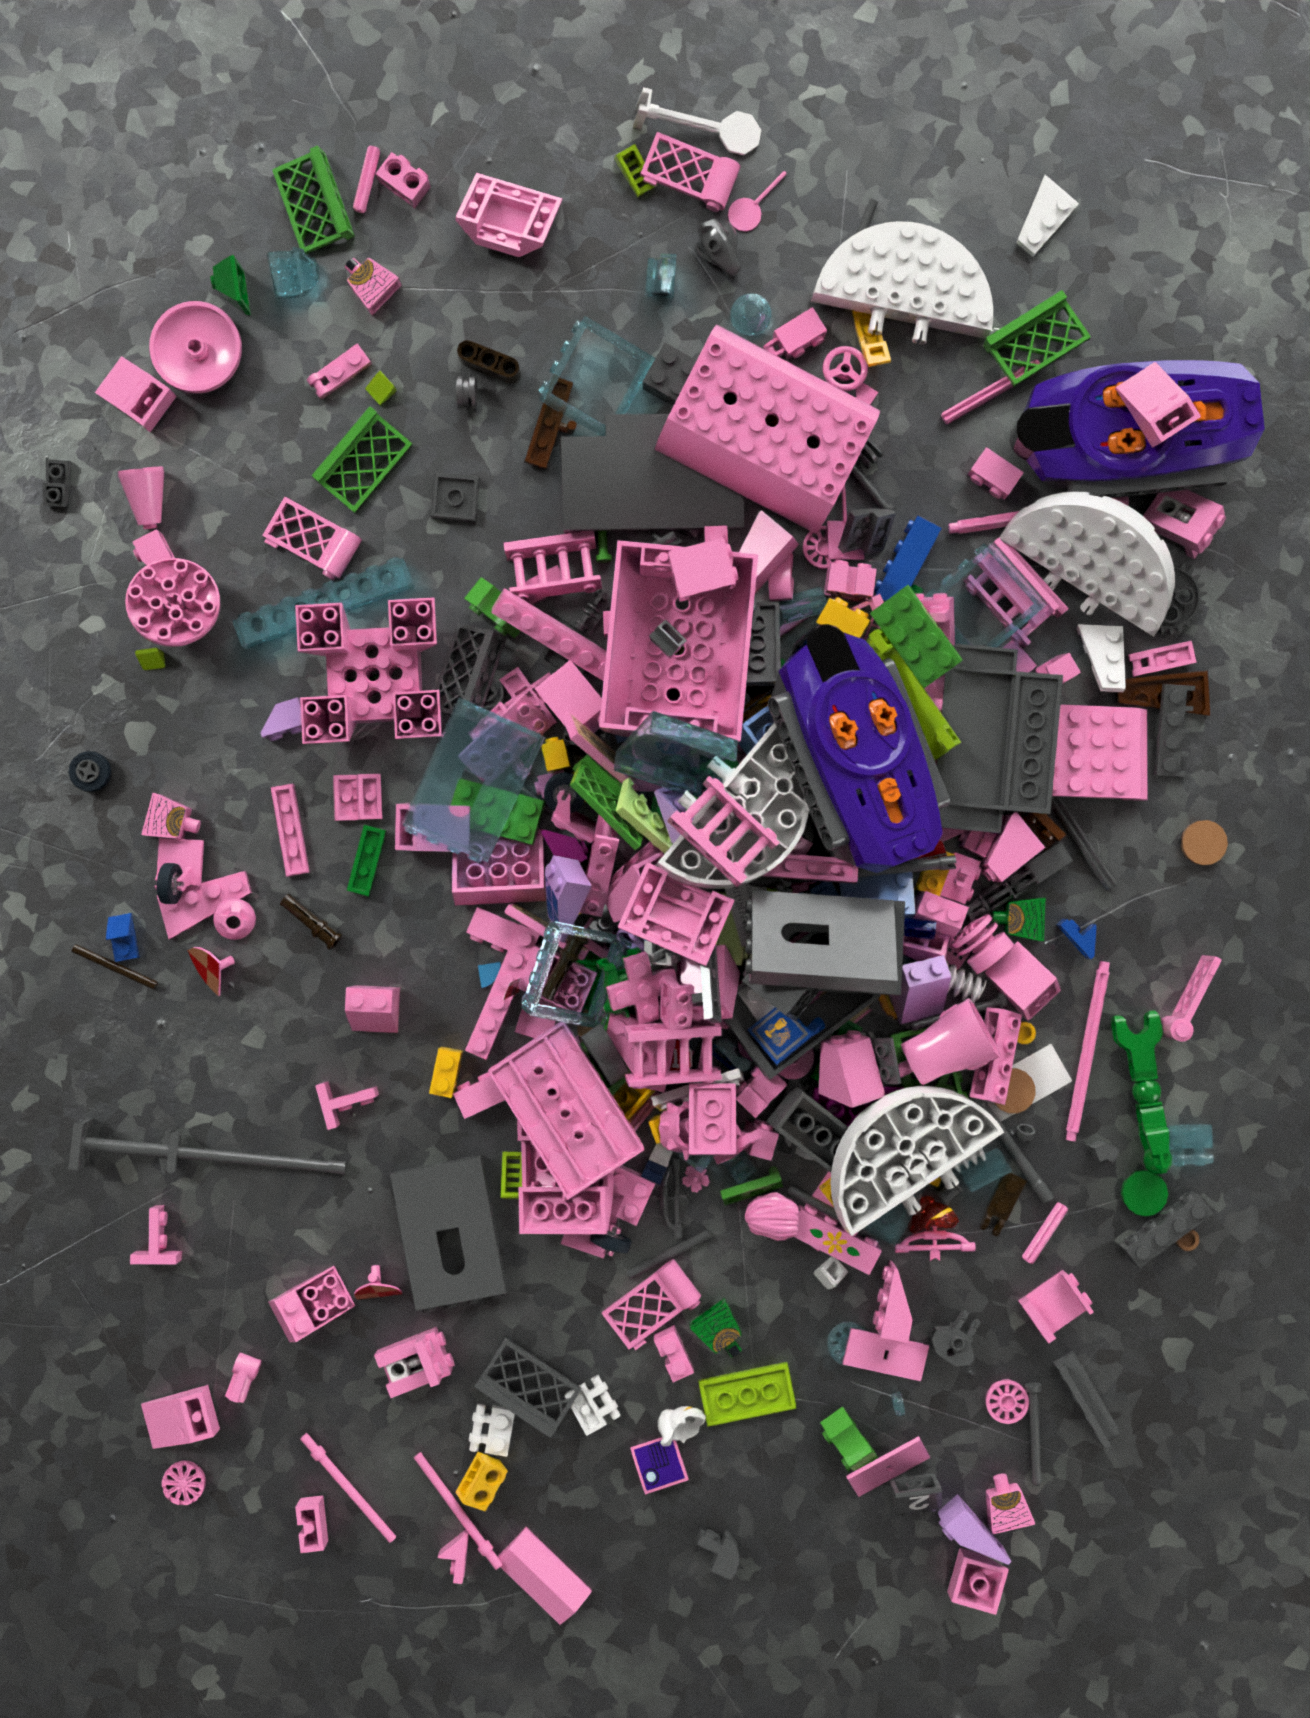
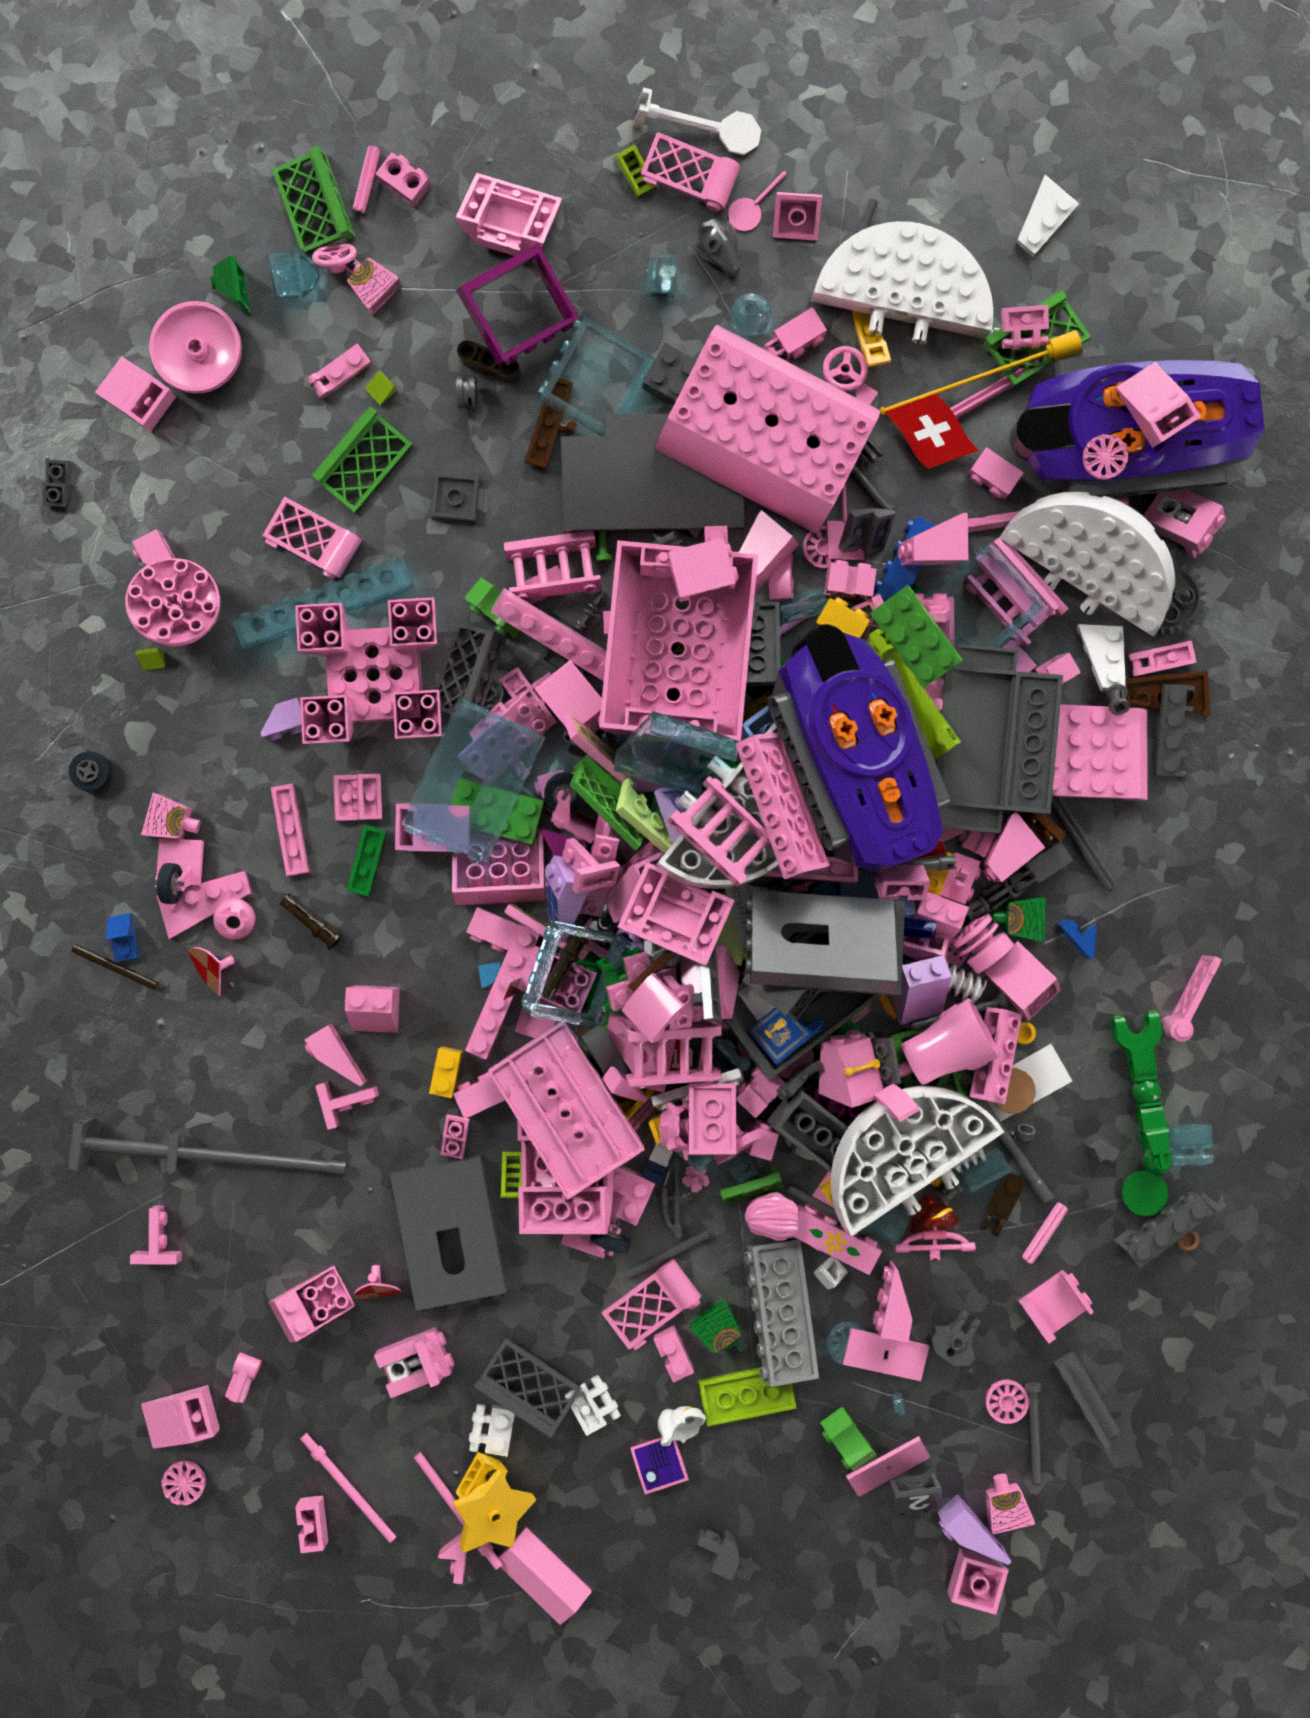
bright pink cone [118,466,164,529] -> none
yellow brick [541,737,572,773] -> none
dark grey piece [649,620,687,659] -> none
bright pink piece [1066,961,1110,1142] -> none
medium nougat tile [1181,820,1228,865] -> none
none -> bright pink slope [305,1024,367,1086]
none -> bright pink piece [312,243,357,273]
none -> bright pink slope [440,1114,469,1159]
none -> yellow plate [453,1469,536,1553]
none -> magenta window [456,243,579,365]
none -> bright pink bracket [562,838,620,894]
none -> bright pink slope [602,1066,648,1102]
none -> bright pink slope [622,973,685,1043]
none -> reddish brown piece [628,950,675,993]
none -> bright pink bracket [736,733,830,879]
none -> light grey bracket [745,1239,819,1387]
none -> bright pink slope [773,192,822,240]
none -> dark grey piece [776,1060,823,1100]
none -> yellow hinge [844,1059,880,1076]
none -> bright pink brick [874,865,930,900]
none -> bright pink slope [874,1084,920,1122]
none -> flag [880,330,1083,469]
none -> bright pink slope [898,513,968,565]
none -> bright pink plate [1001,305,1049,350]
none -> bright pink wheel [1082,434,1128,480]
none -> dark grey bush [1106,684,1130,715]

